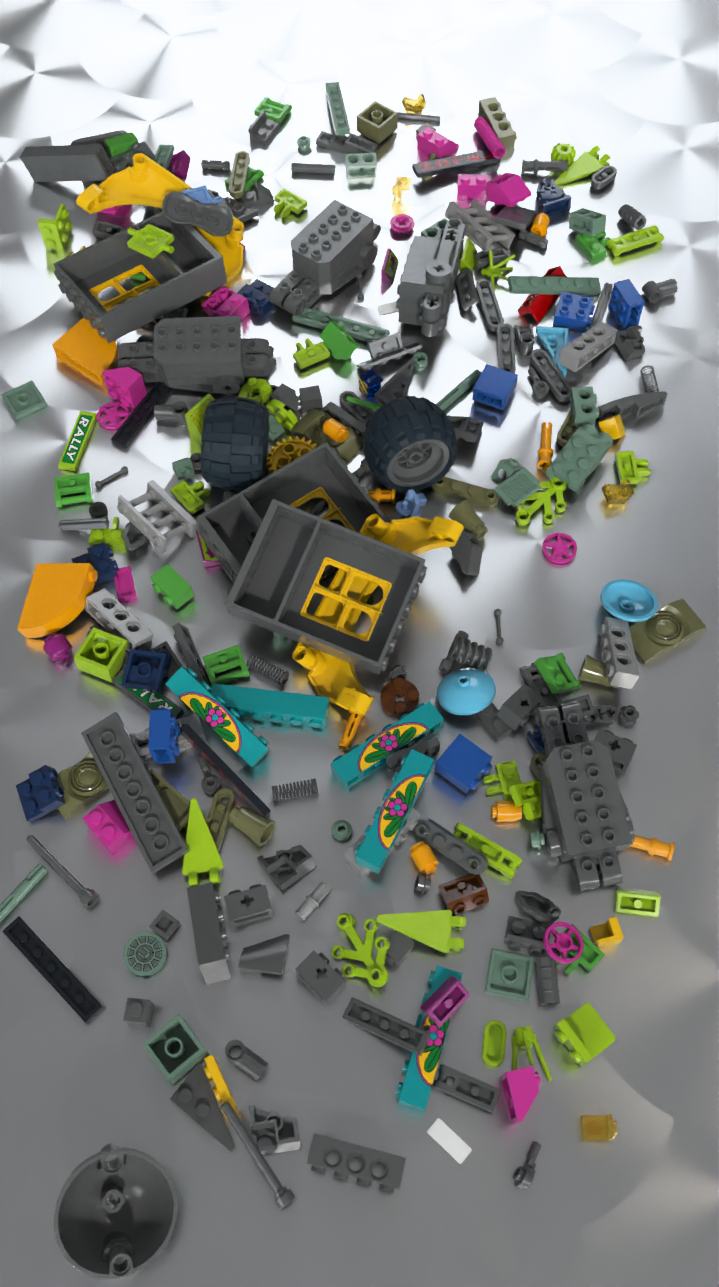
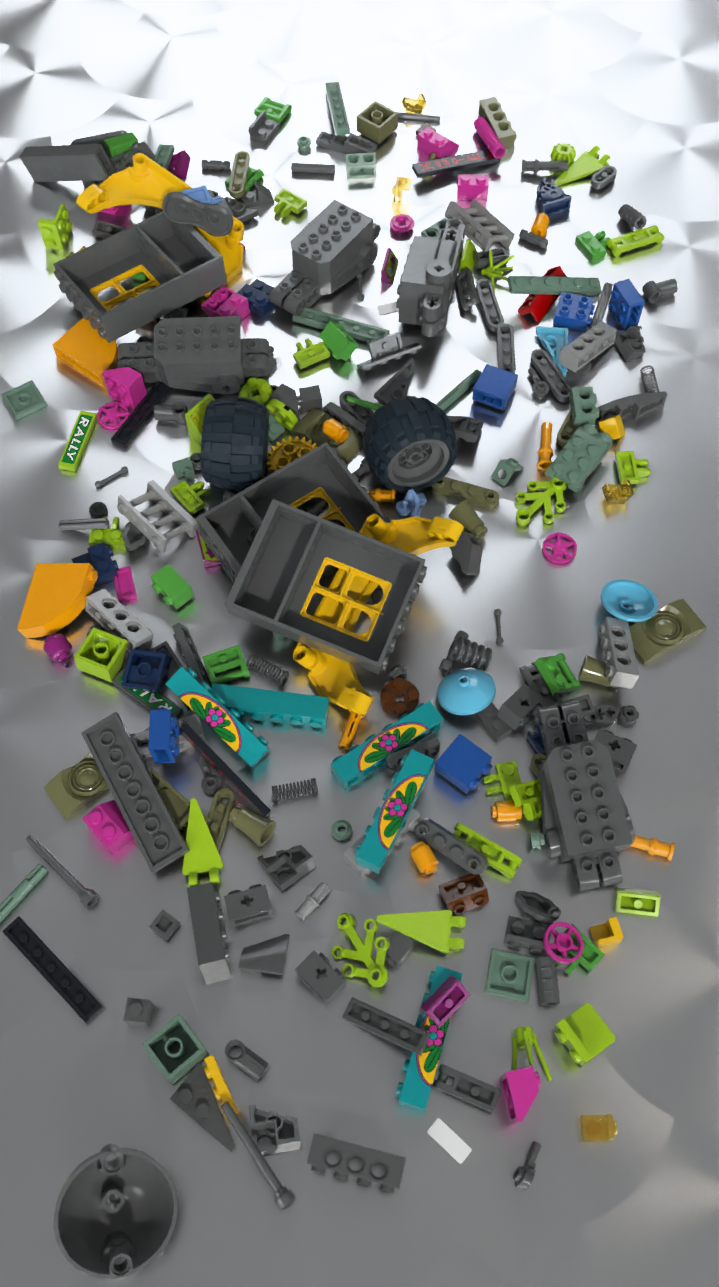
dark blue plate [16,765,65,822] -> none
bright green plate [54,472,93,508] -> none
tile [123,932,167,977] -> none
lime plate [127,224,174,259] -> none
clear blue brick [359,368,383,399] -> none
sand green bush [413,352,428,369] -> none
dark grey plate [414,873,431,894] -> none
lime tile [481,1020,507,1068] -> none
dark pink slope [487,172,531,207] -> none
sand green window [493,467,541,507] -> none
dark grey tile [495,205,537,230] -> none
dark grey piece [514,323,535,355] -> none
sand green brick [569,208,606,236] -> none

